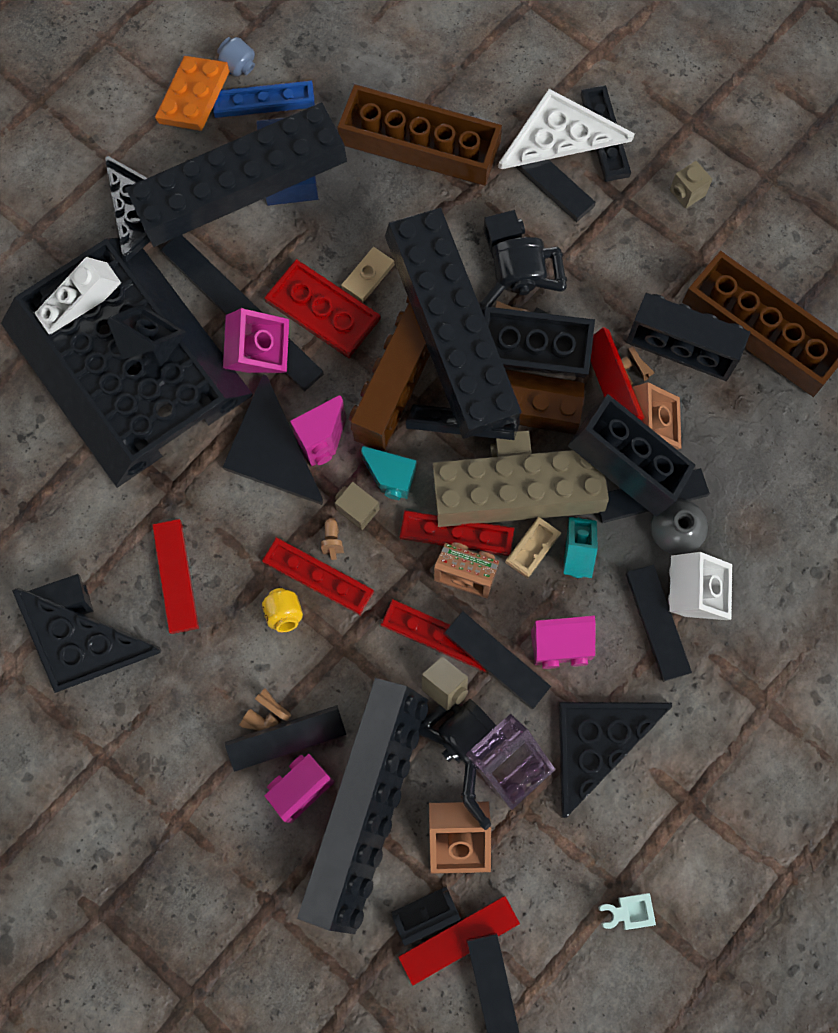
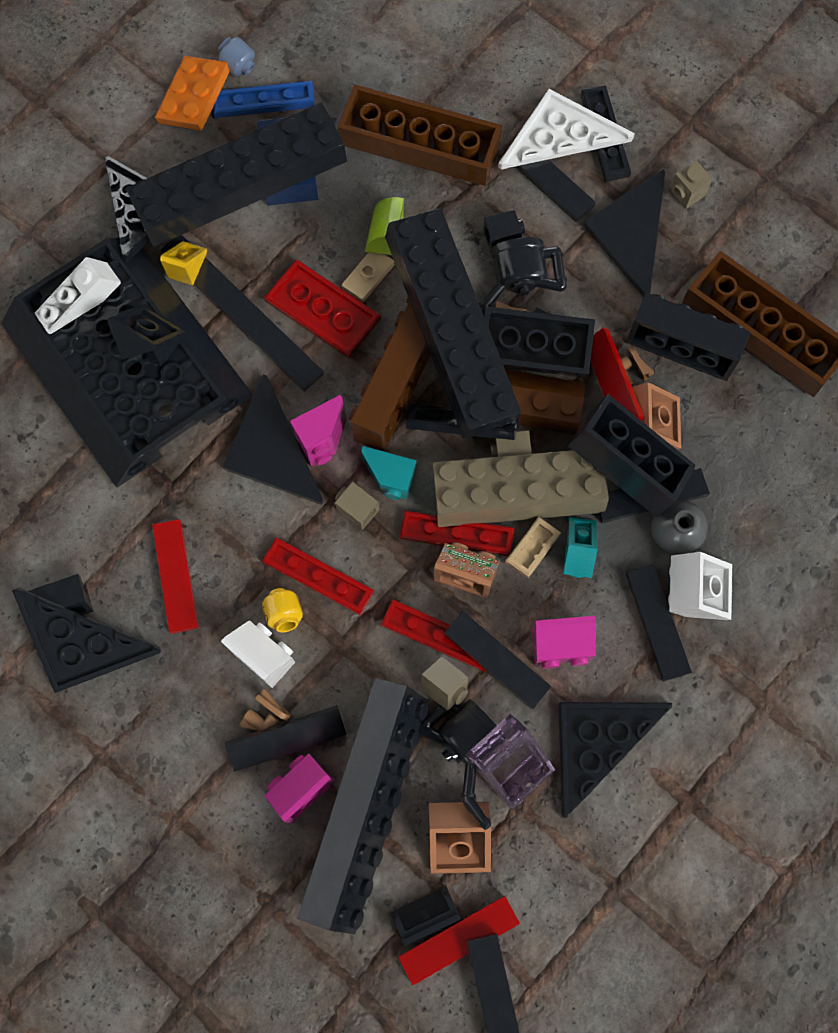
dark pink slope [223,308,289,373] -> none
medium nougat piece [321,518,344,560] -> none
light aqua plate [598,893,656,930] -> none
none -> yellow slope [160,241,207,286]
none -> white slope [221,620,295,688]
none -> lime brick [365,197,404,255]
none -> black tile [583,169,665,297]

